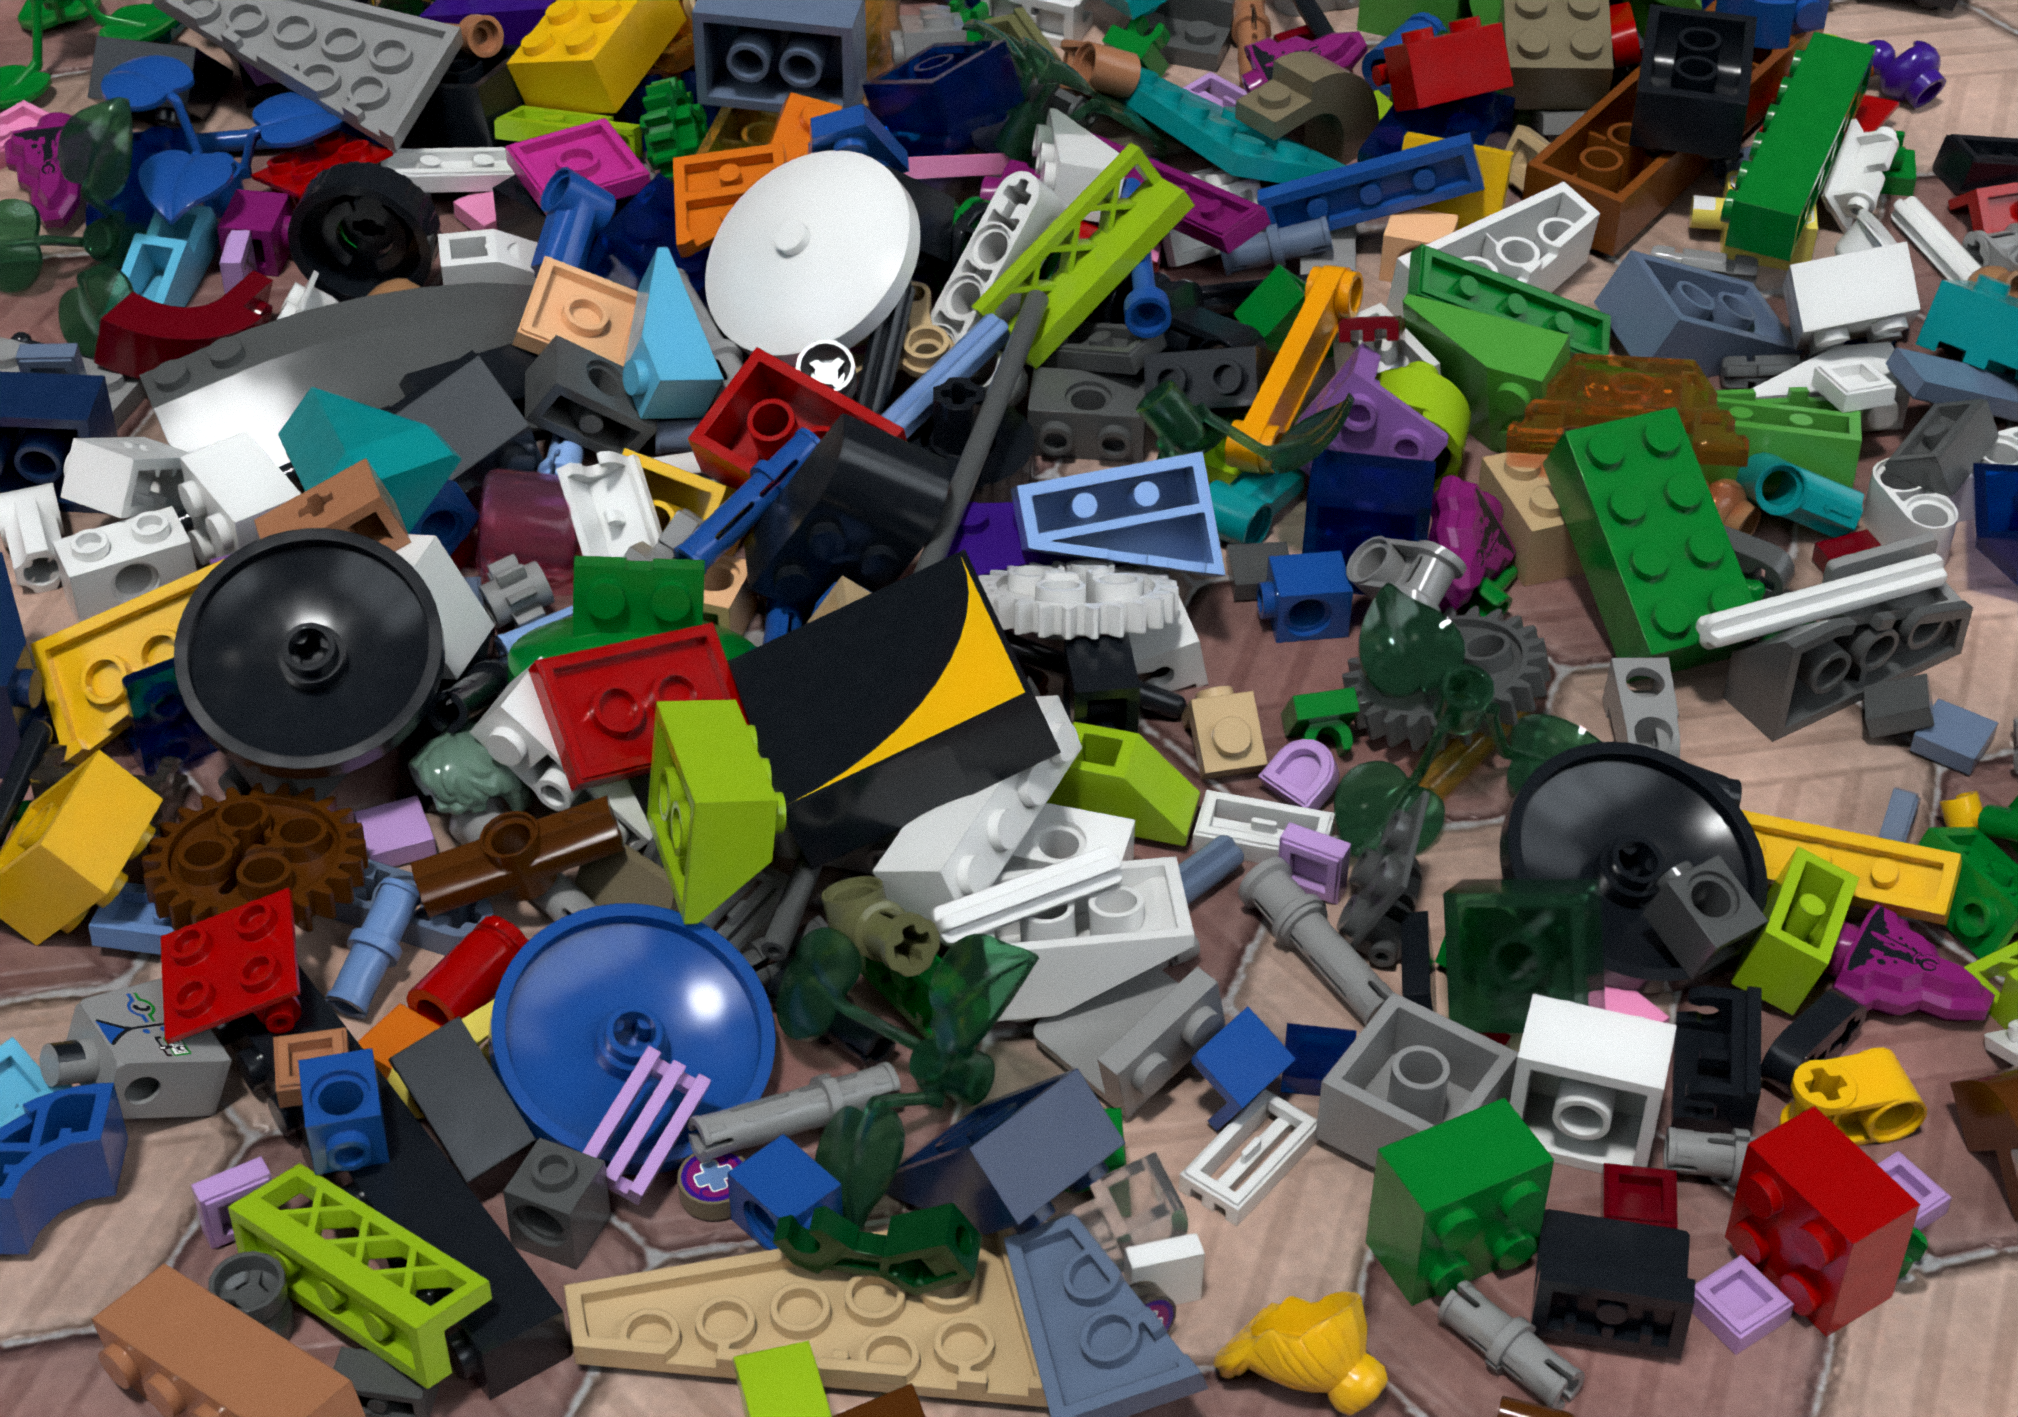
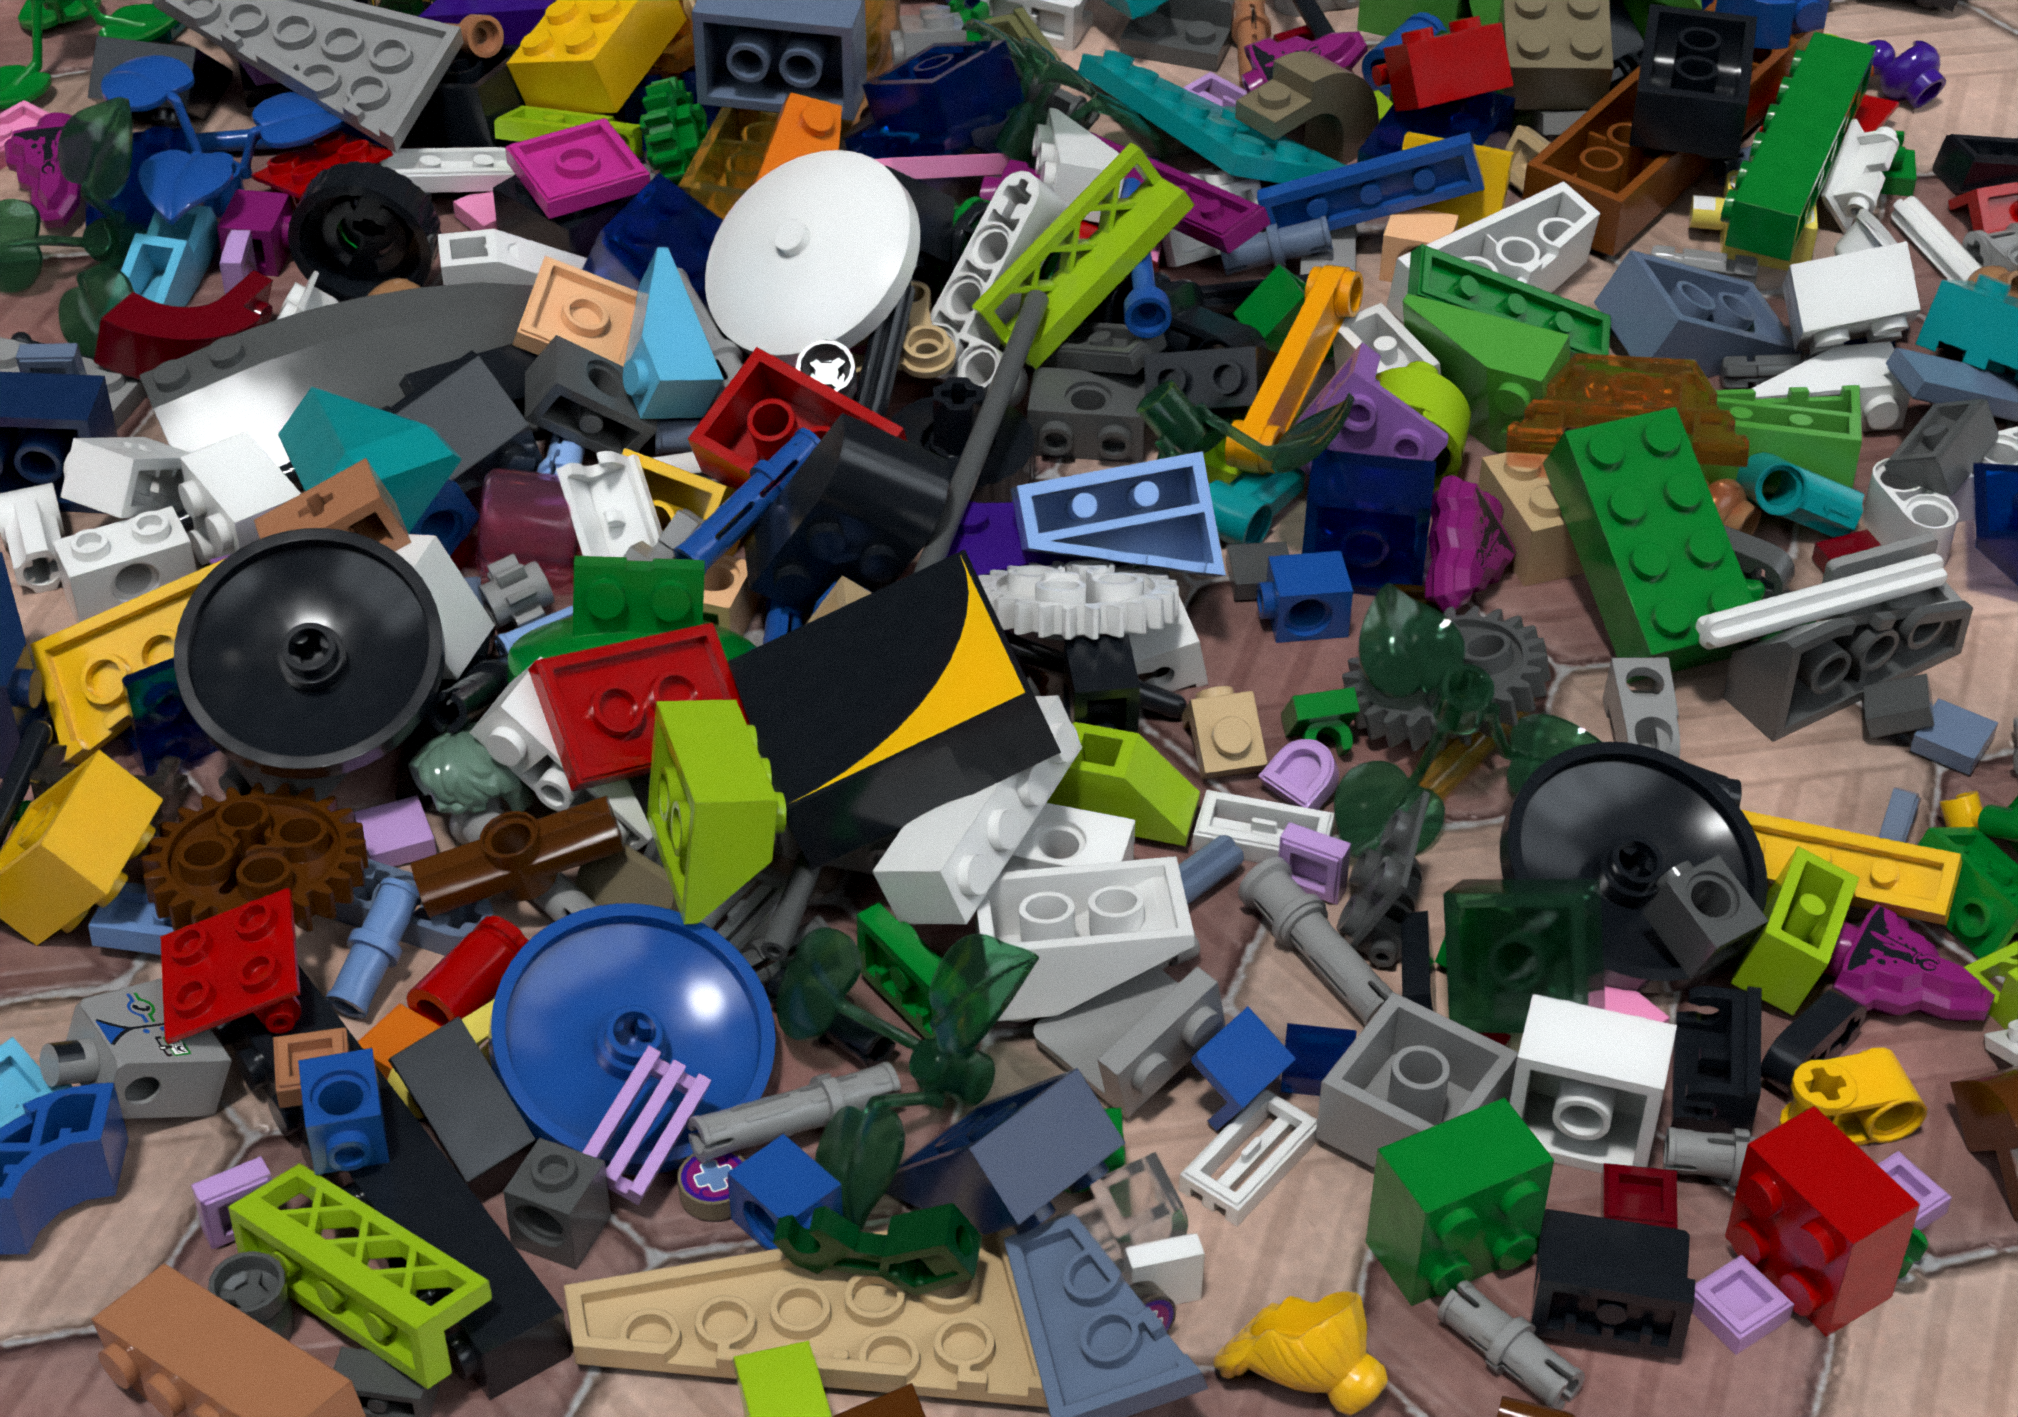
blue piece [530,167,616,278] -> none
orange wing [673,142,787,258] -> none
blue wing [807,104,909,173] -> none
olive connector [821,876,940,977] -> none
medium blue axle [881,313,1010,438] -> none
white axle [930,846,1123,946] -> none
nougat piece [1058,39,1141,101] -> none
green tile [1102,15,1170,78] -> none
dark red tile [1338,315,1405,343] -> none
light grey piece [1346,536,1467,623] -> none
green hand [1466,565,1518,617] -> none
red beam [1609,2,1642,69] -> none
white tile [1811,359,1897,413] -> none

